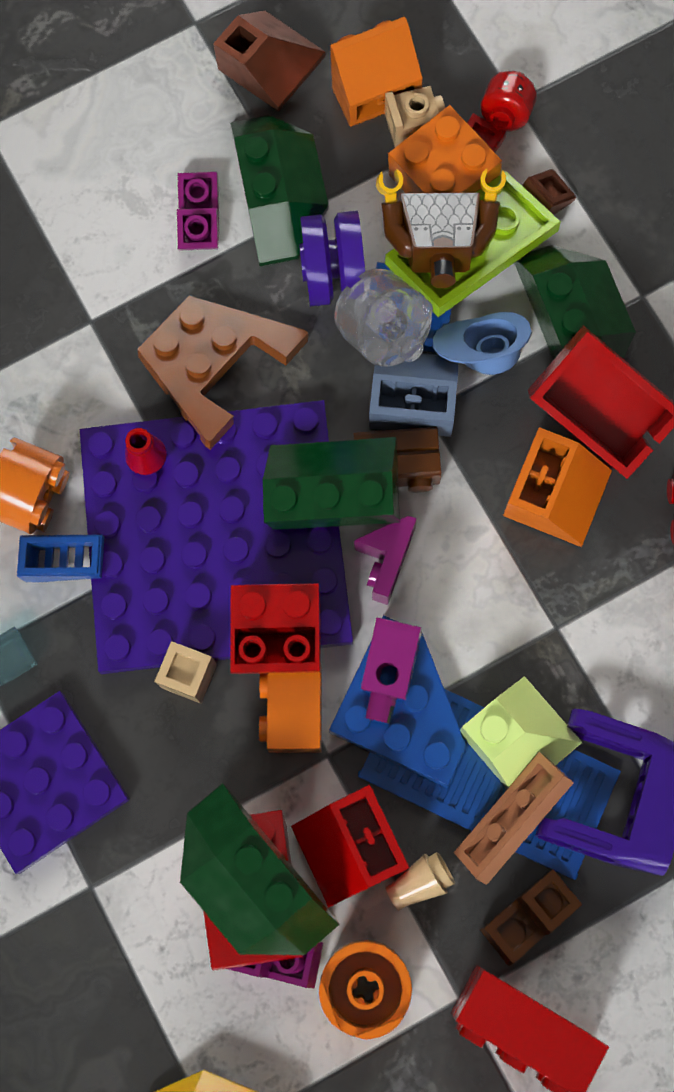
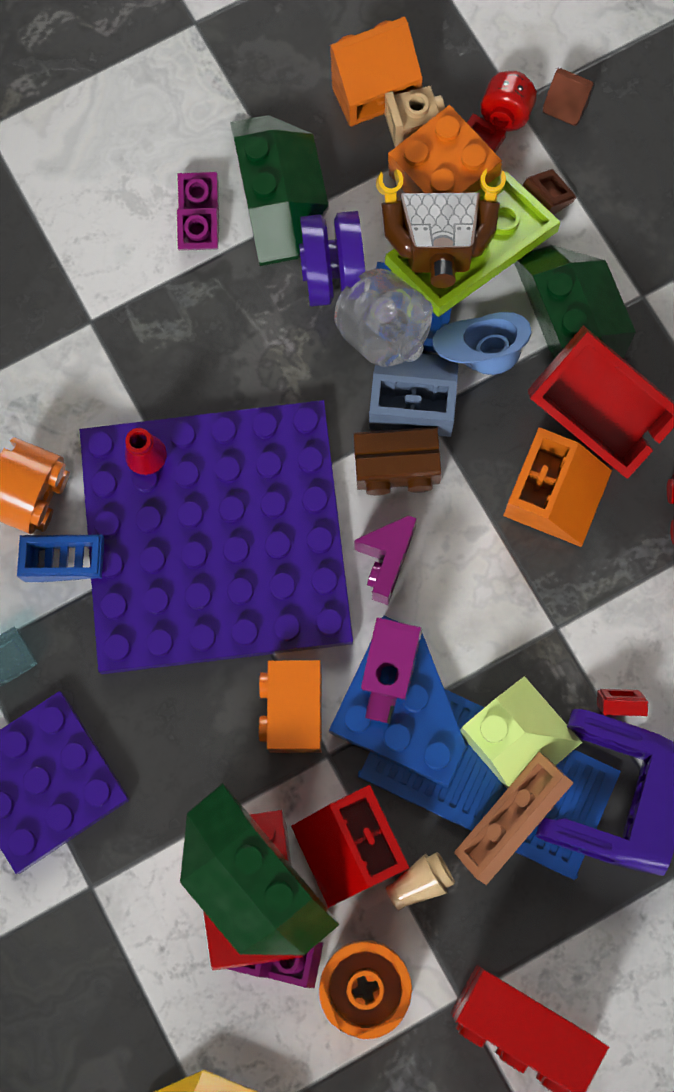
dark orange wing [137,296,308,450] -> none
tan panel [154,641,217,704] -> none
copper slope [213,11,326,111] -> none
red slope [230,583,321,674] -> none
dark green slope [263,437,400,530] -> none
reddish brown slope [480,869,582,966] -> none
none -> copper slope [543,68,594,126]
none -> red tile [597,689,648,716]

